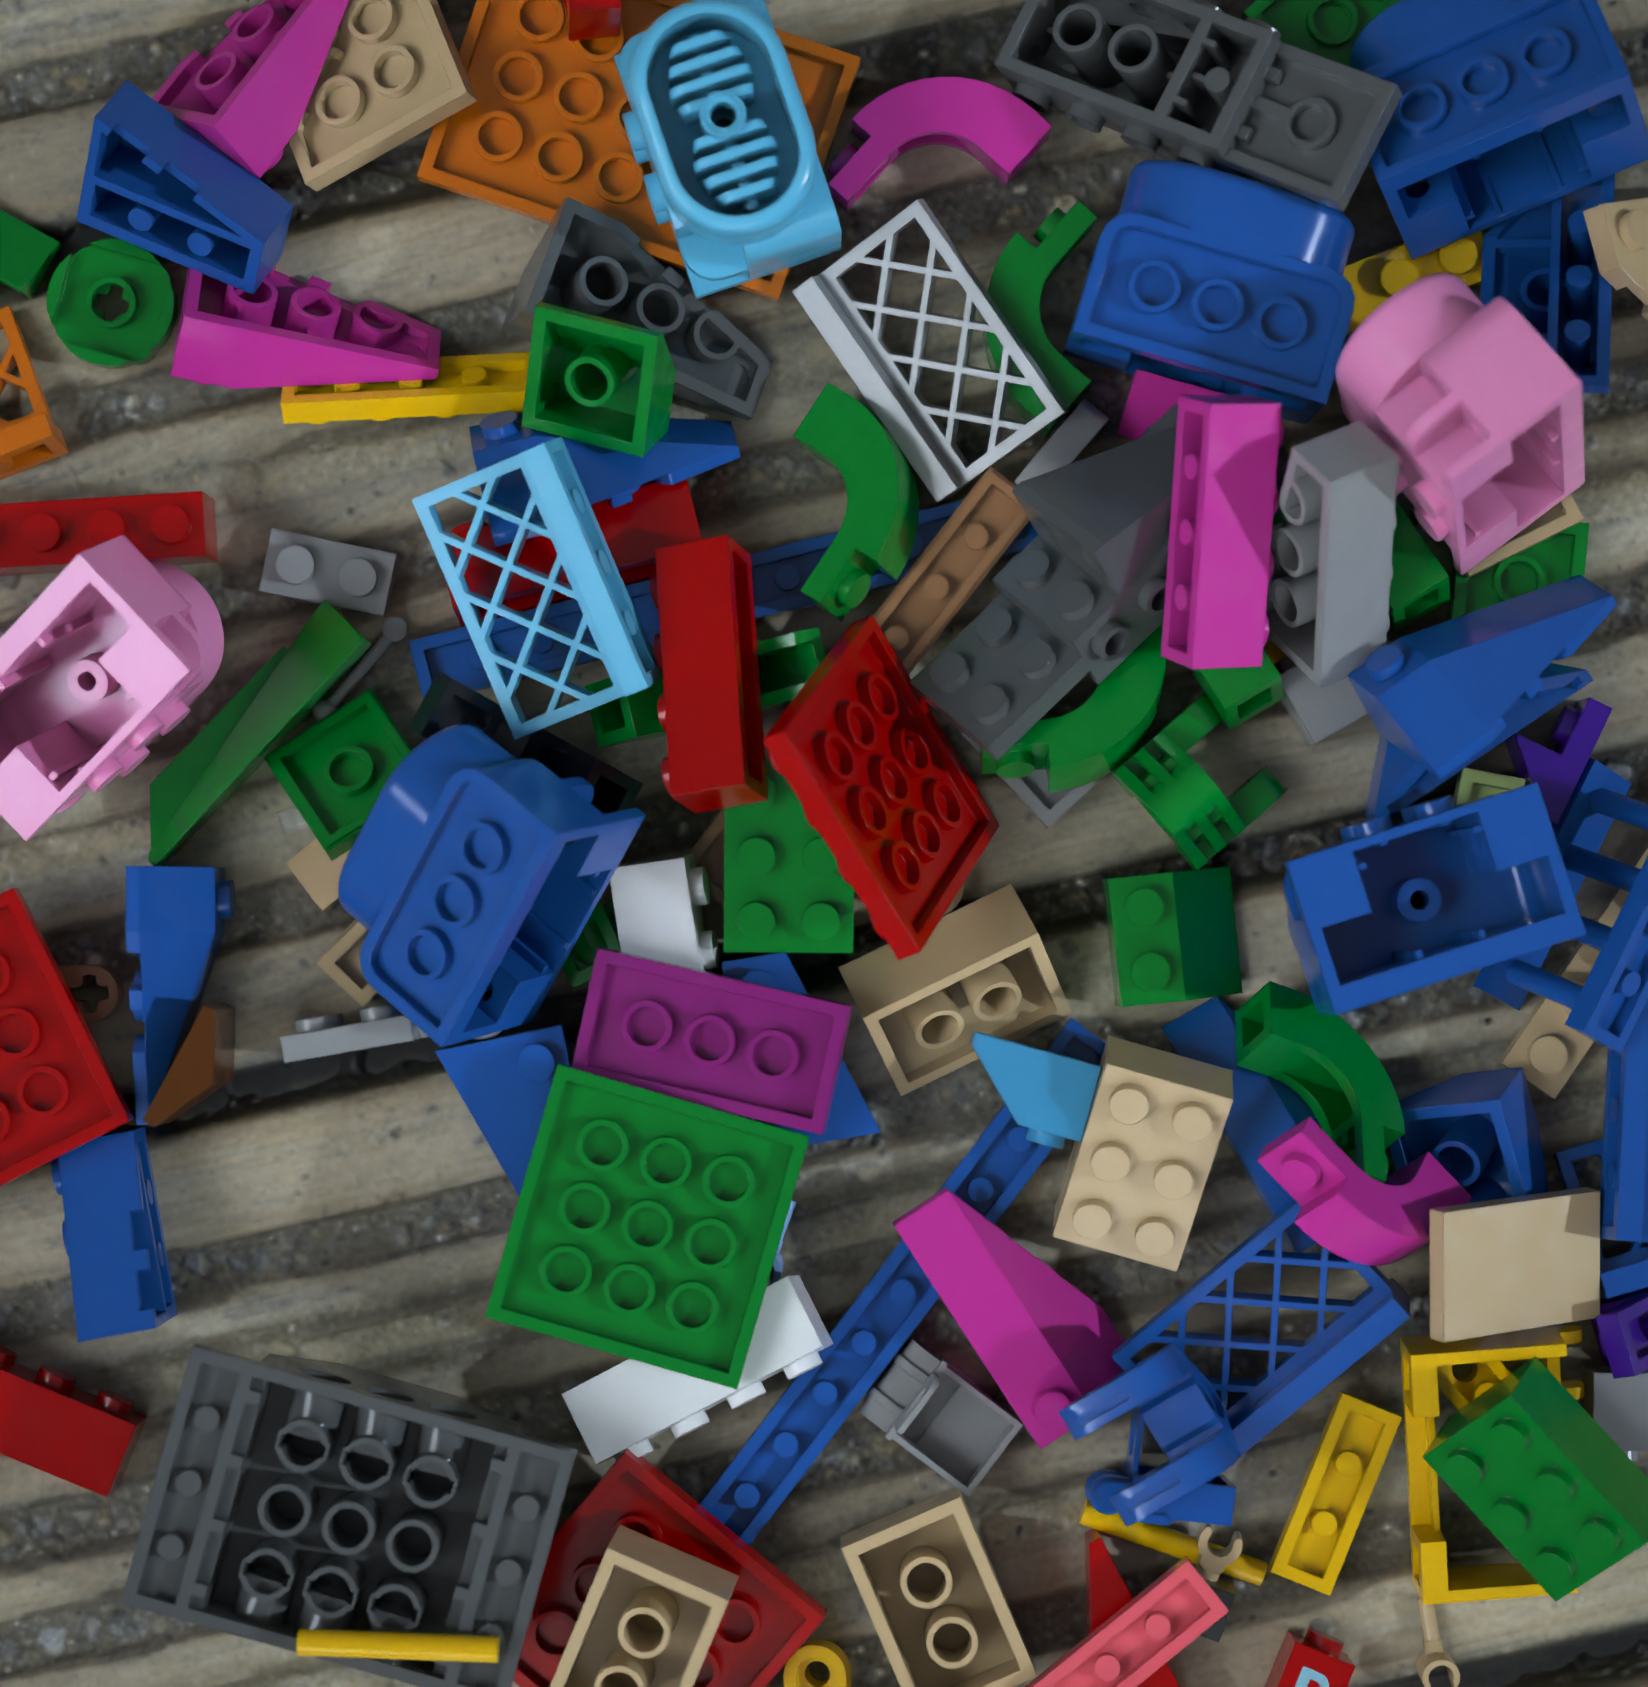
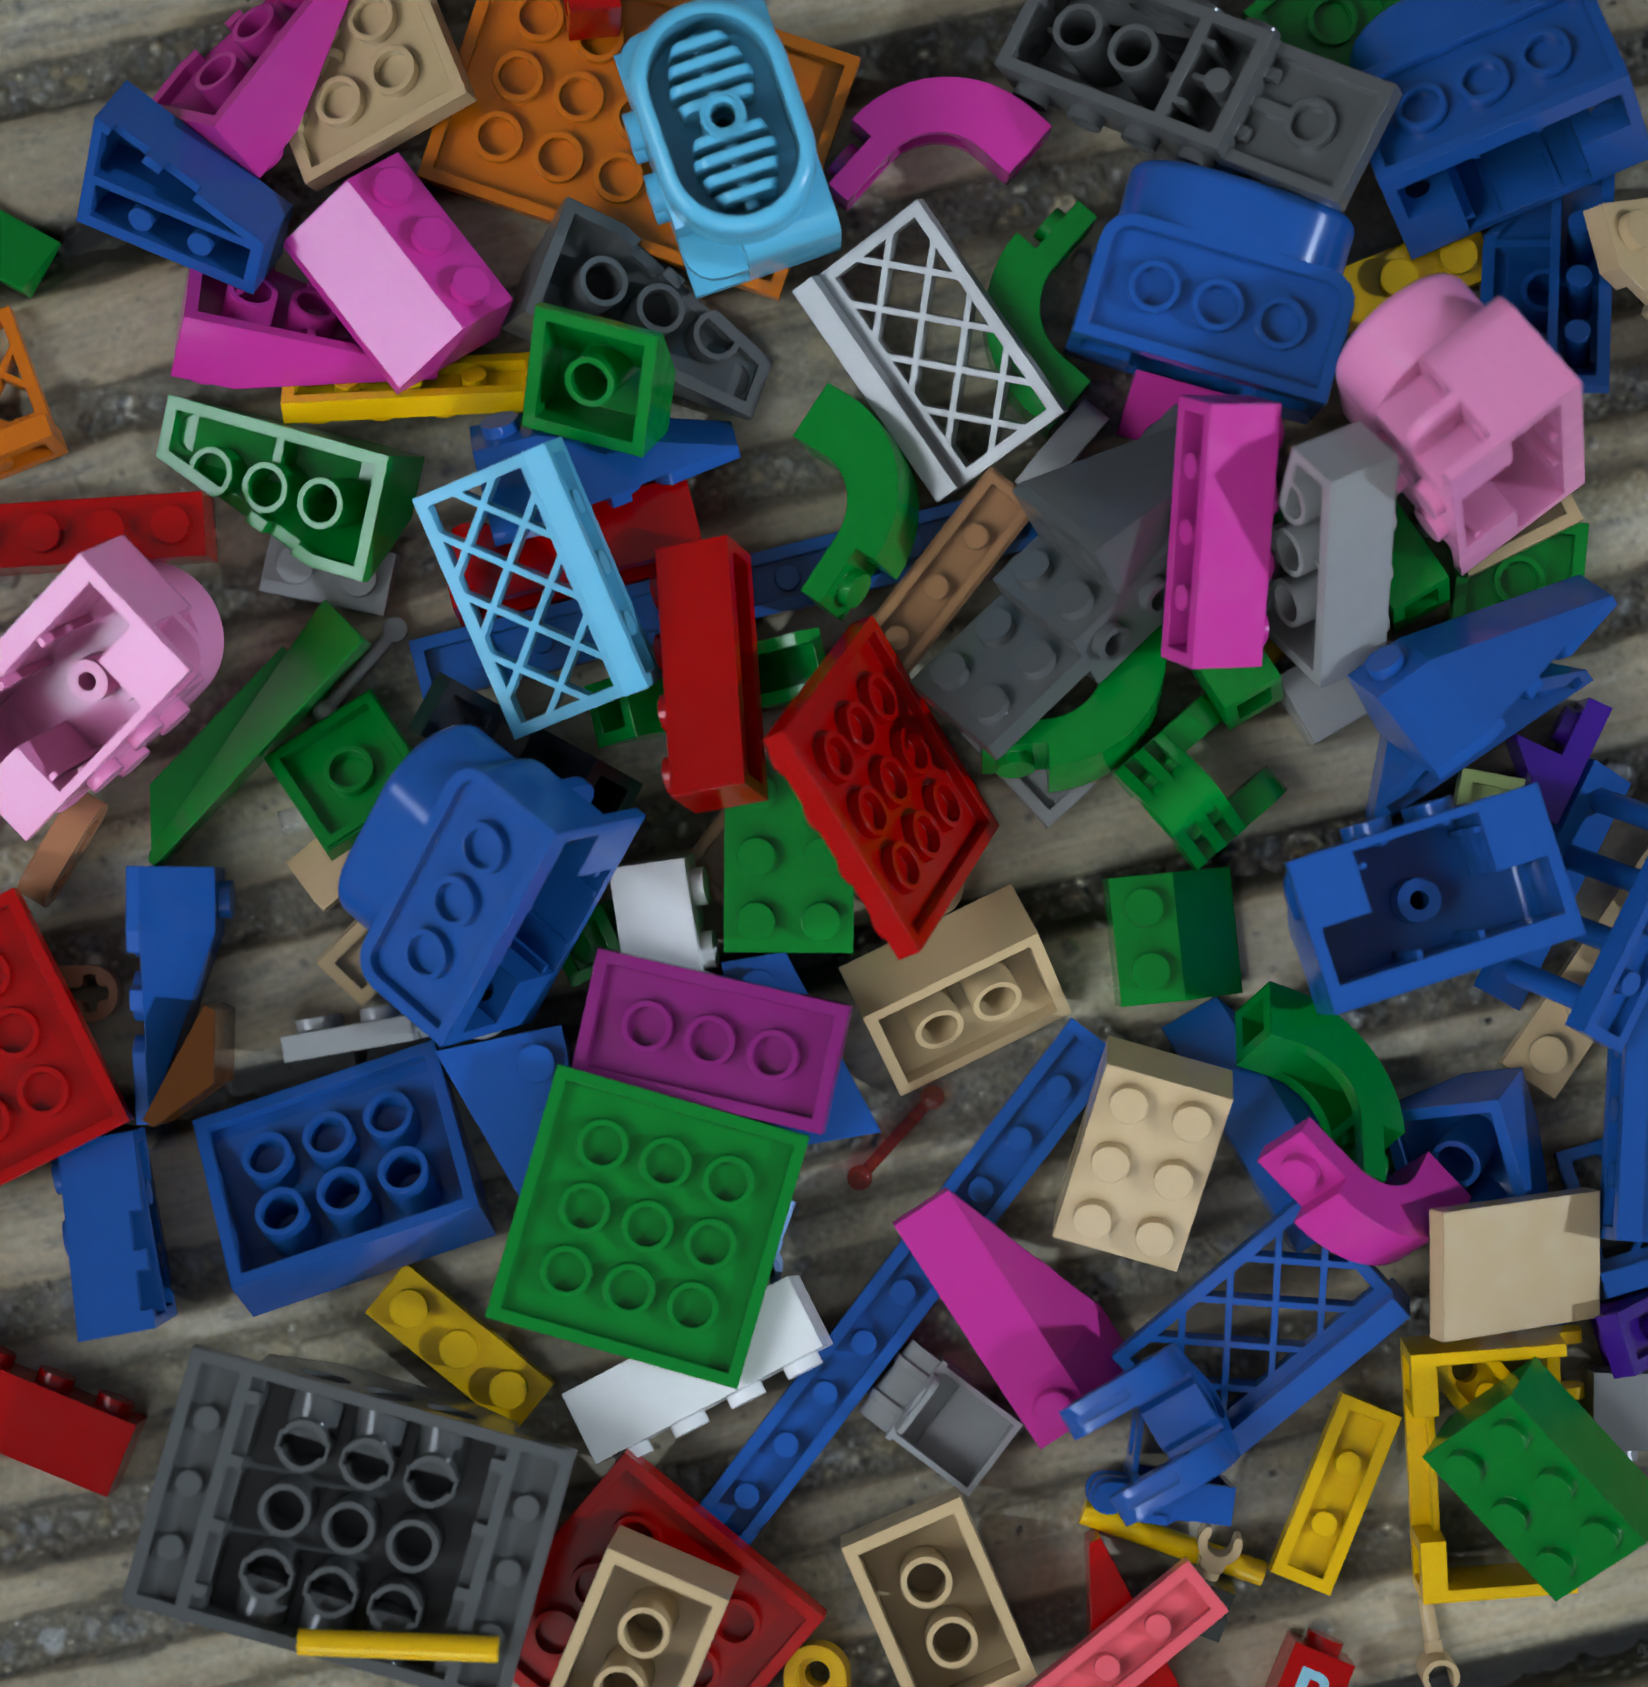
green plate [46,238,178,369] -> none
dark azure slope [970,1030,1101,1149] -> none
none -> nougat beam [17,792,108,908]
none -> green wedge [156,394,425,582]
none -> blue slope [192,1040,496,1317]
none -> slope [283,152,514,394]
none -> yellow plate [365,1264,555,1428]
none -> clear red hinge [847,1085,945,1190]

